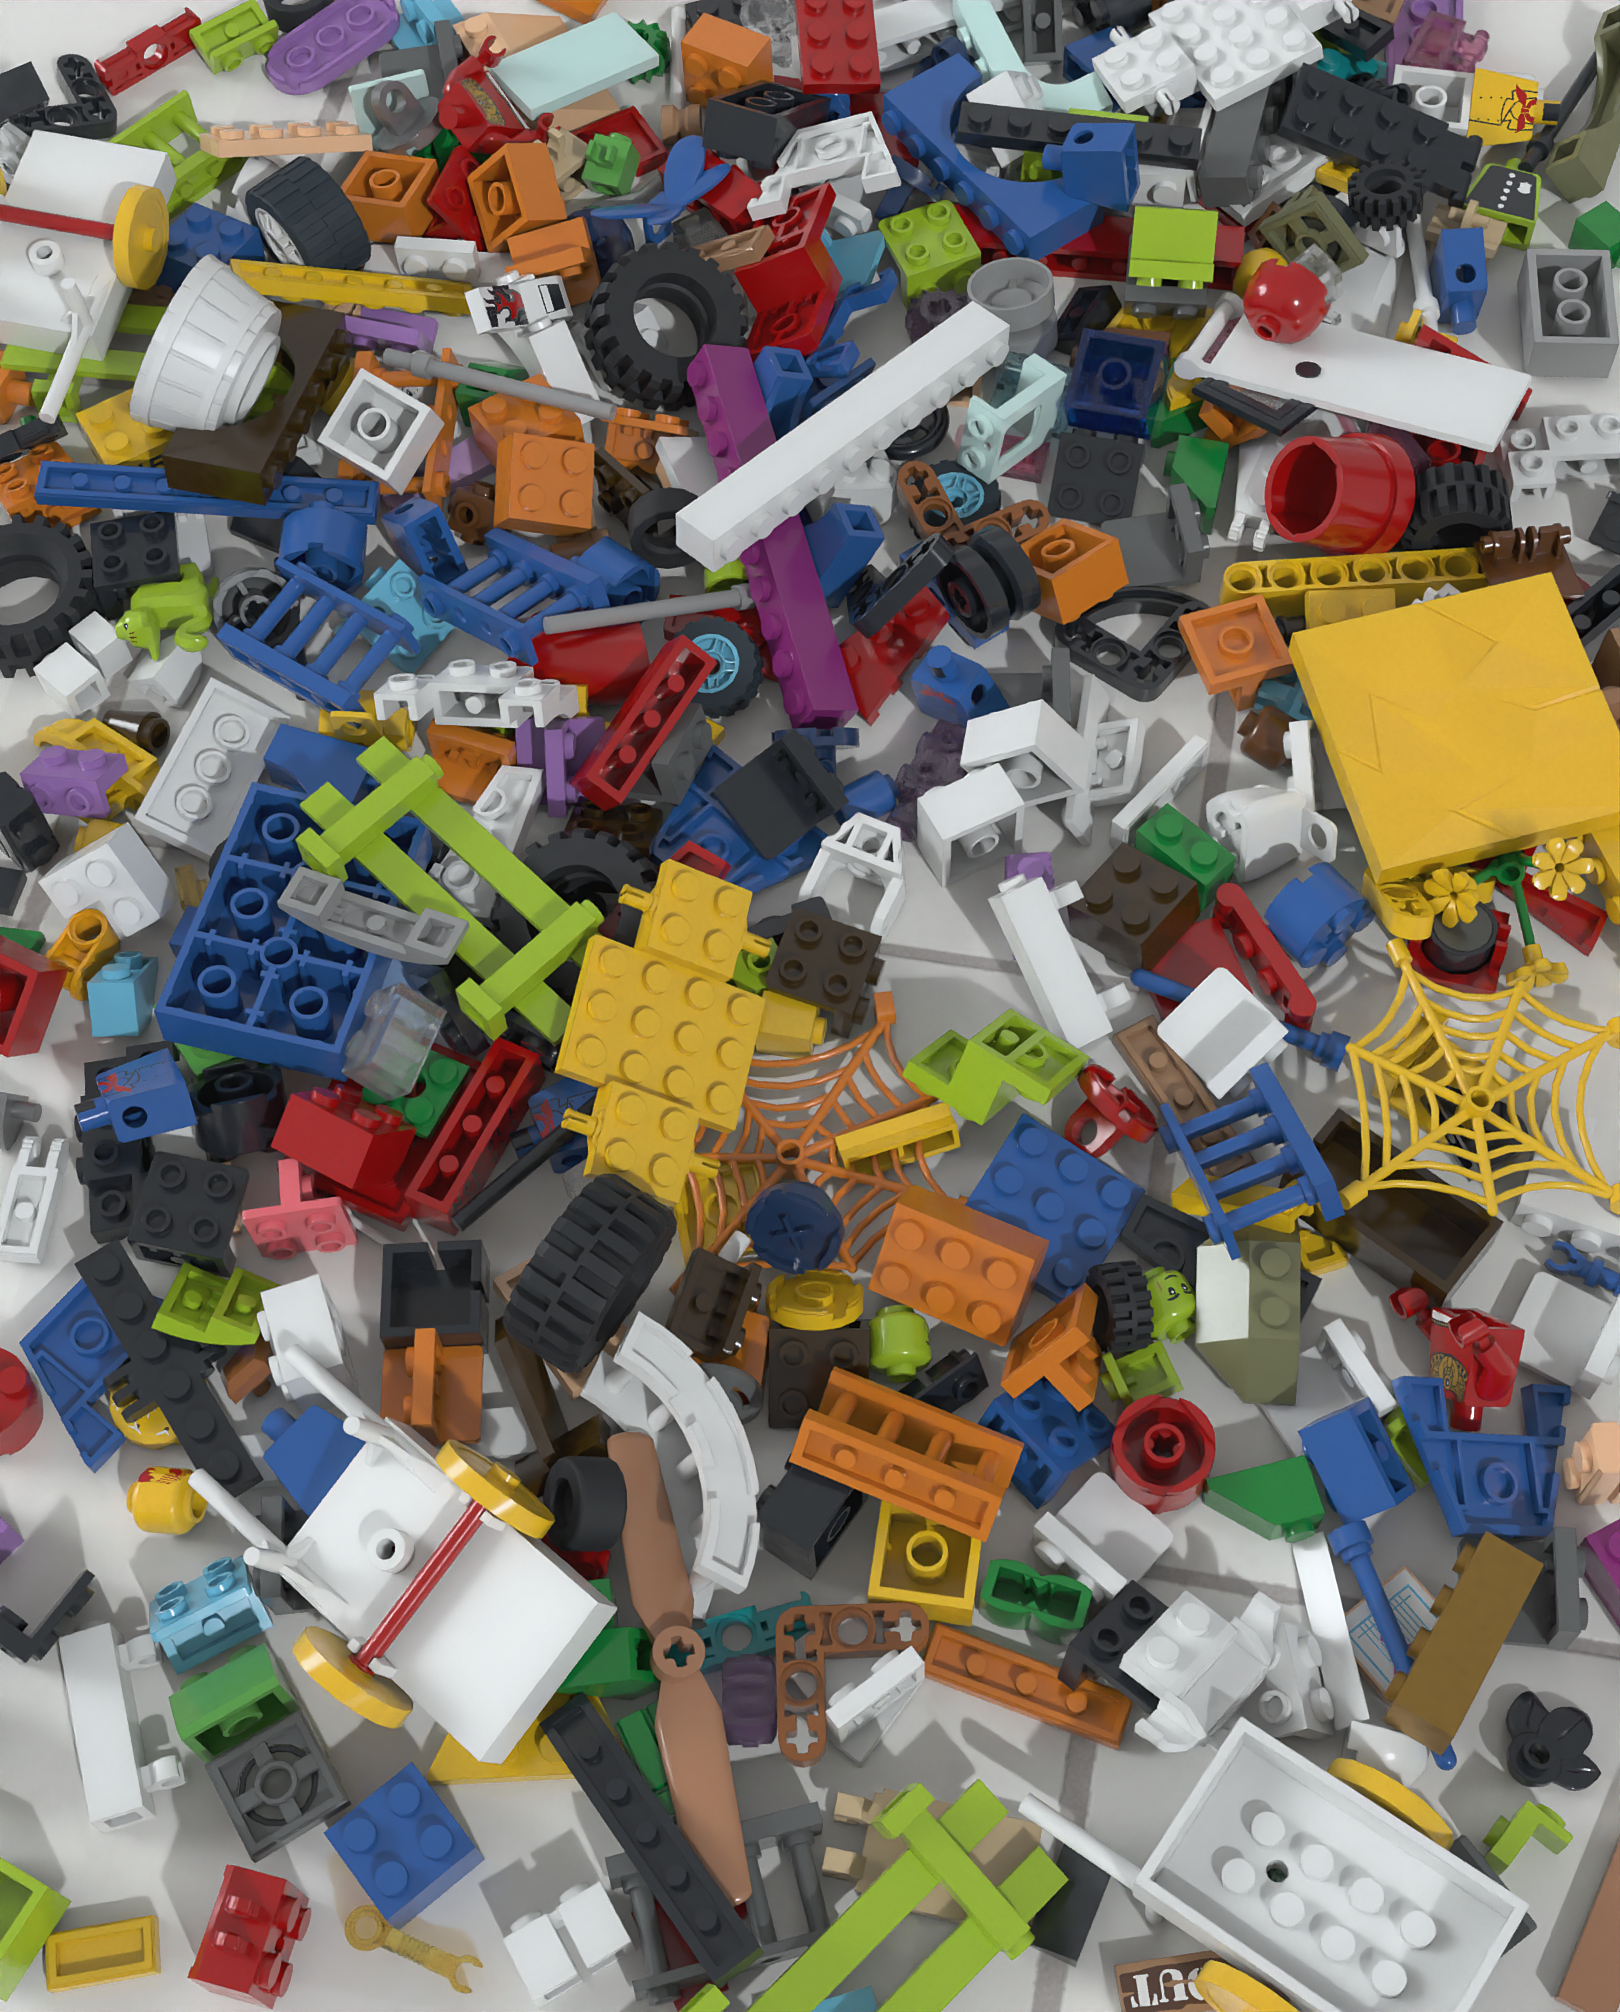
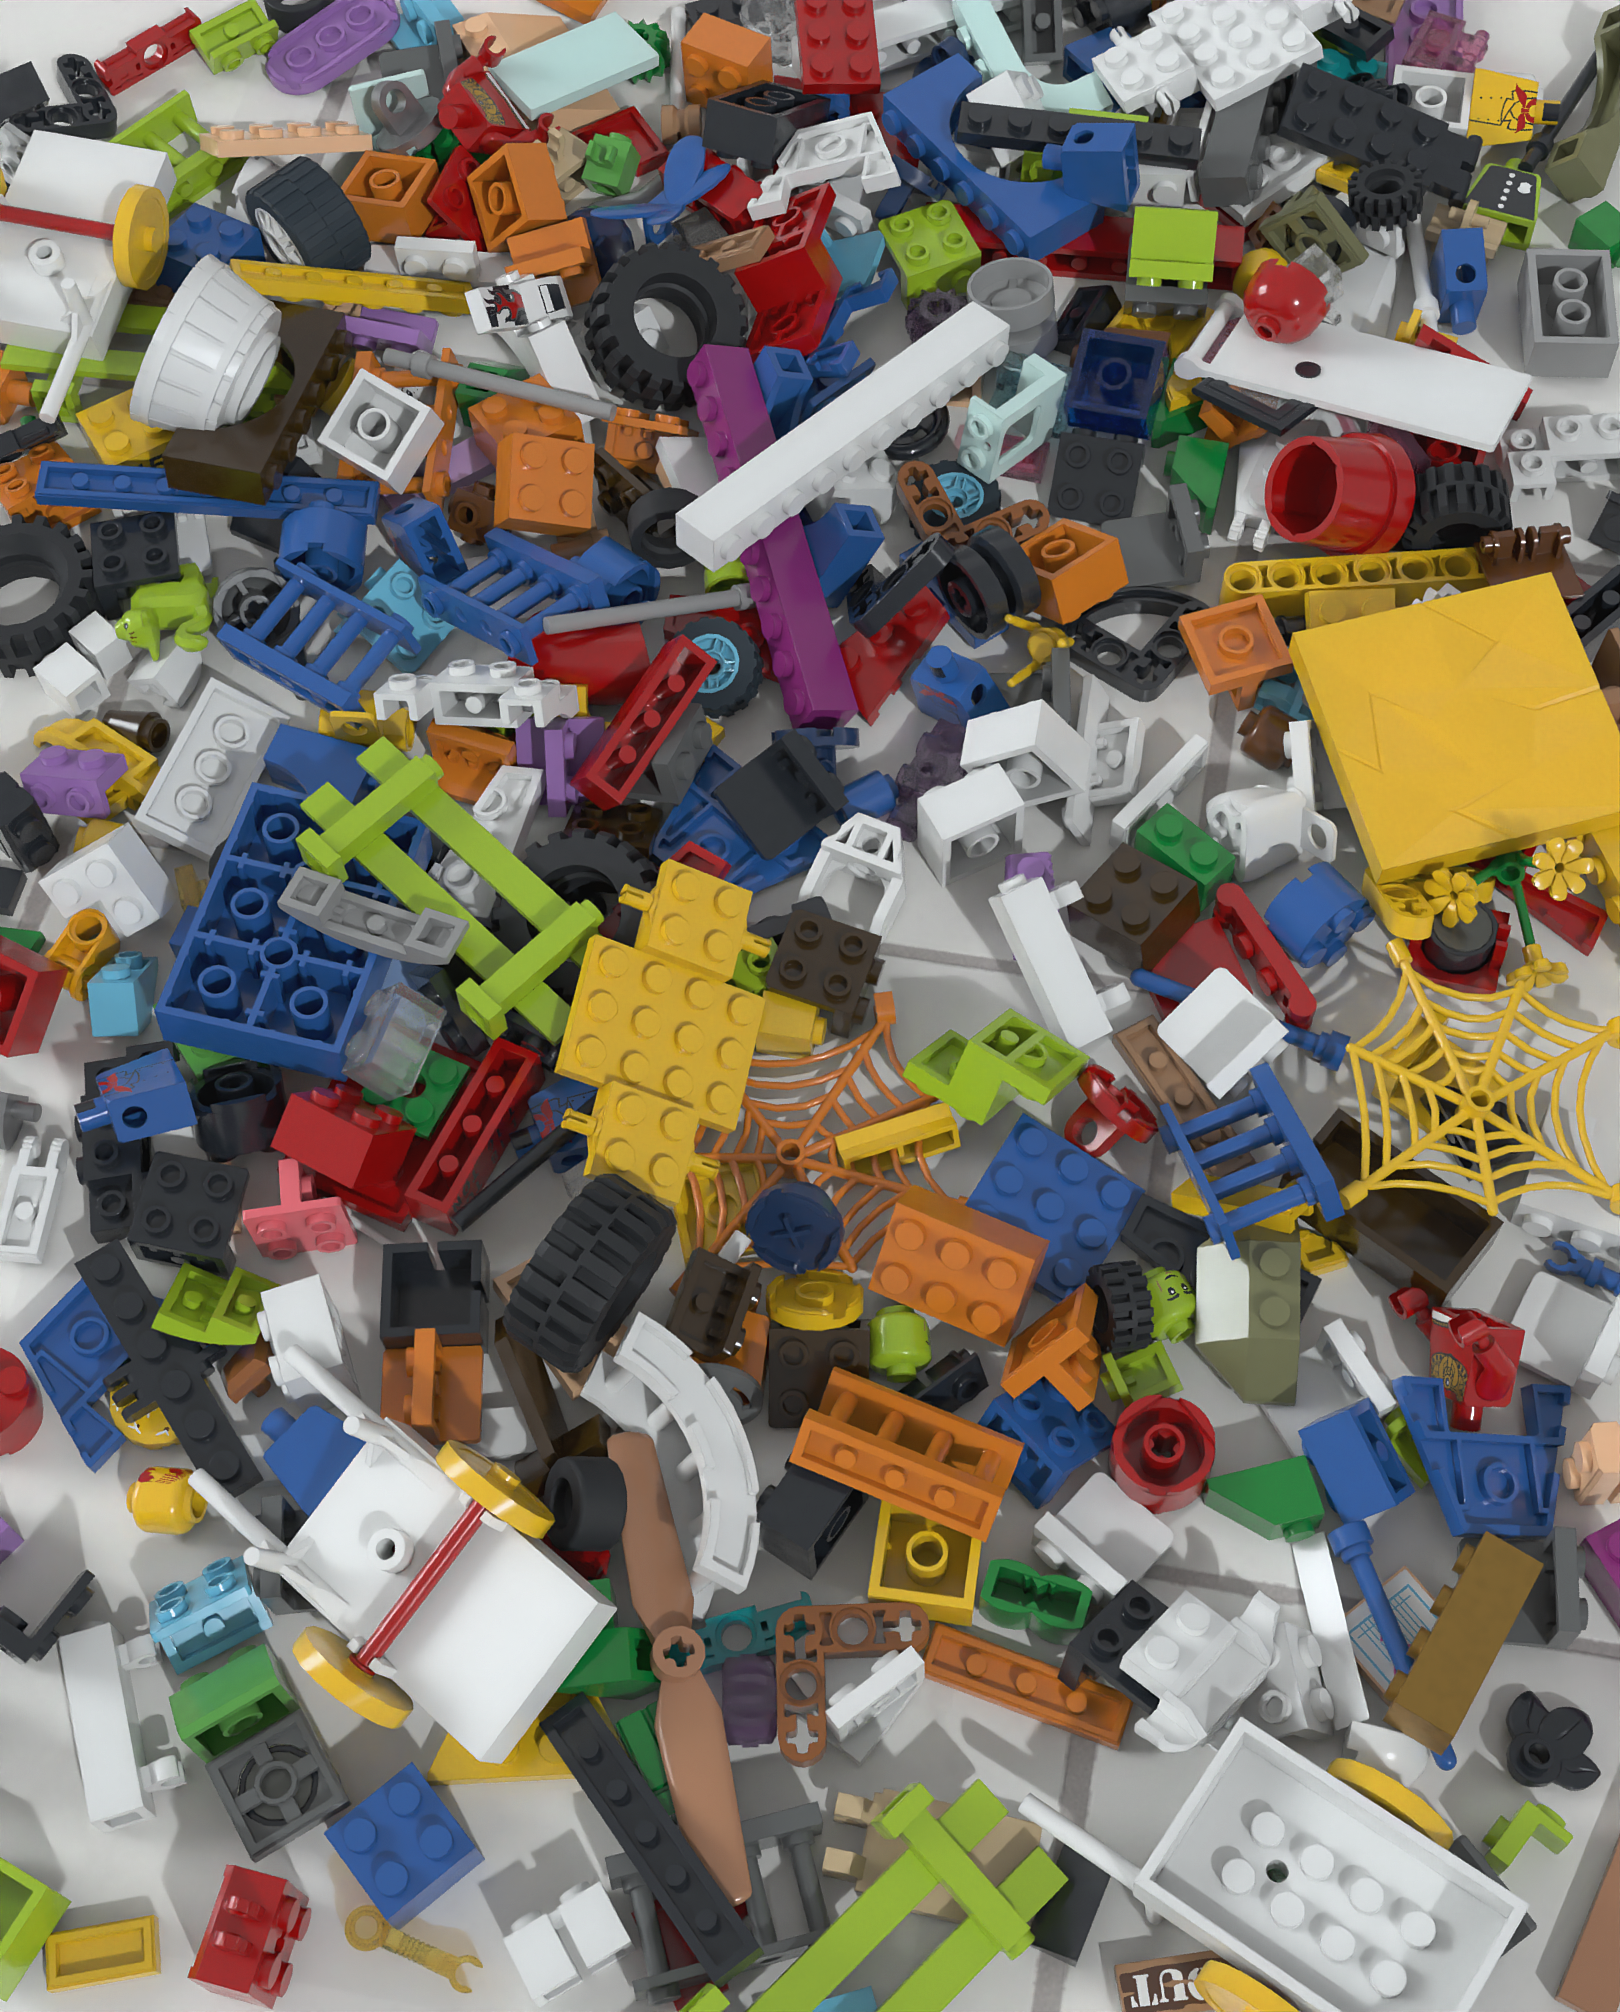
none -> yellow plant [1004,614,1074,687]

